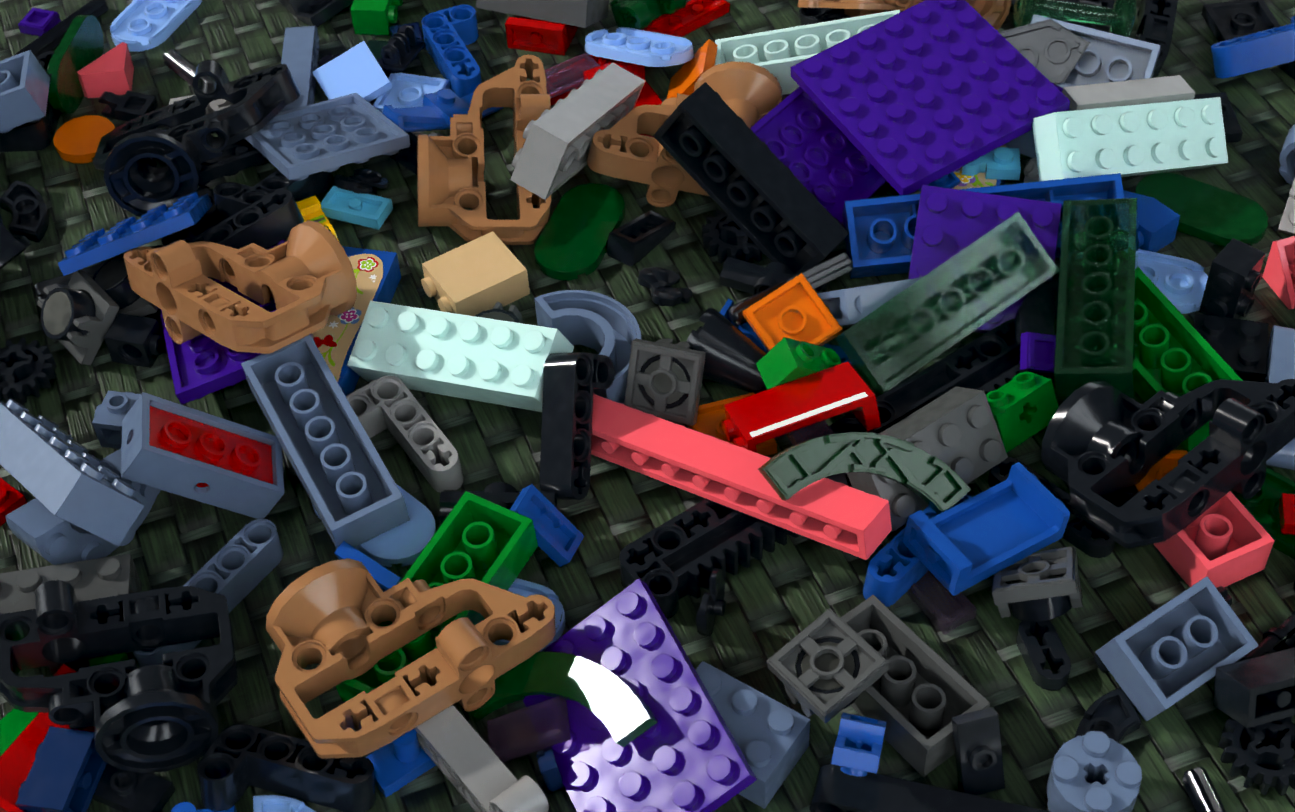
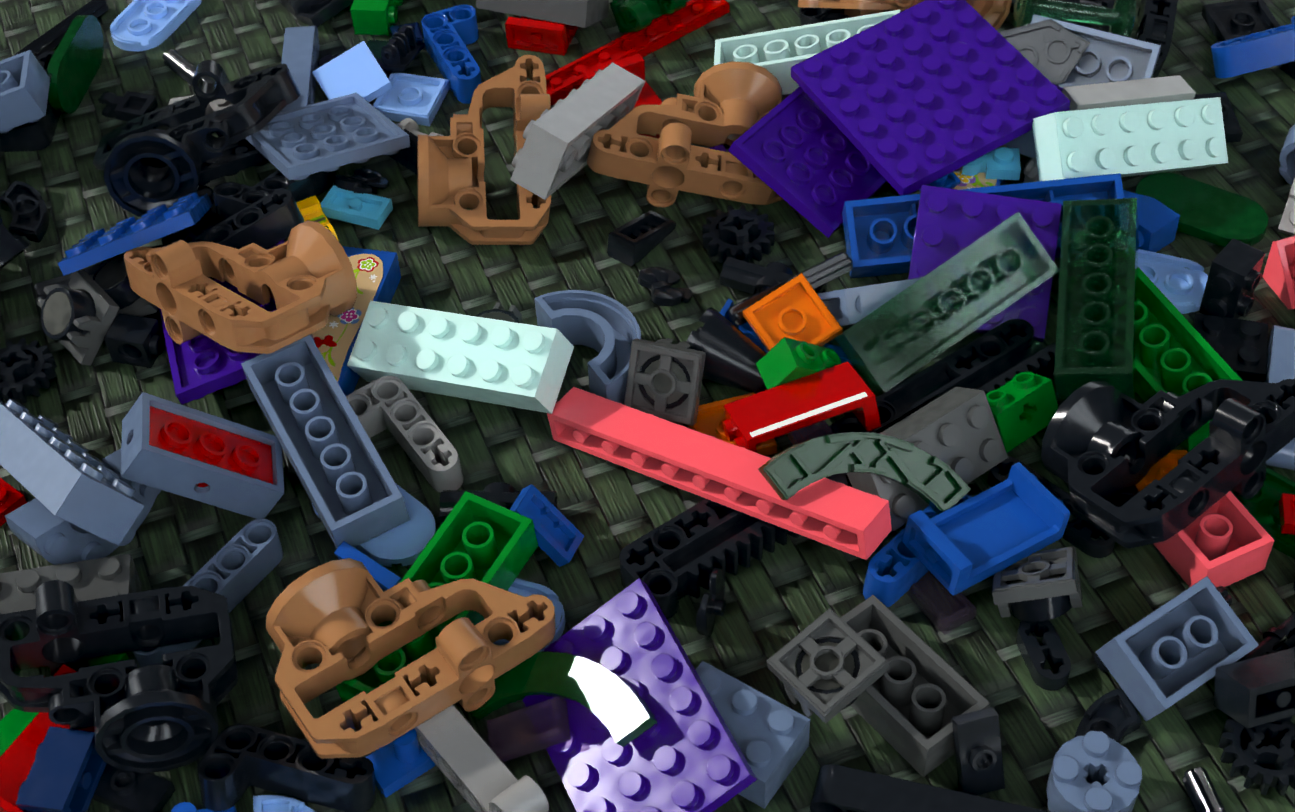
dark purple tile [18,8,61,36] -> none
orange tile [53,115,115,164] -> none
coral slope [76,42,134,99] -> none
sand blue brick [92,390,141,449] -> none
blue plate [383,89,504,132] -> none
tan brick [421,231,530,316] -> none
dark green tile [534,183,625,280] -> none
dark blue tile [536,747,564,792] -> none
black beam [539,352,615,500] -> none
clear purple tile [544,52,600,99] -> none
light blue tile [585,27,694,67] -> none
black brick [653,82,849,275] -> none
orange tile [667,39,717,98] -> none
blue slope [831,713,887,777] -> none
black tile [1015,278,1075,345] -> none
dark purple tile [1020,332,1059,374] -> none

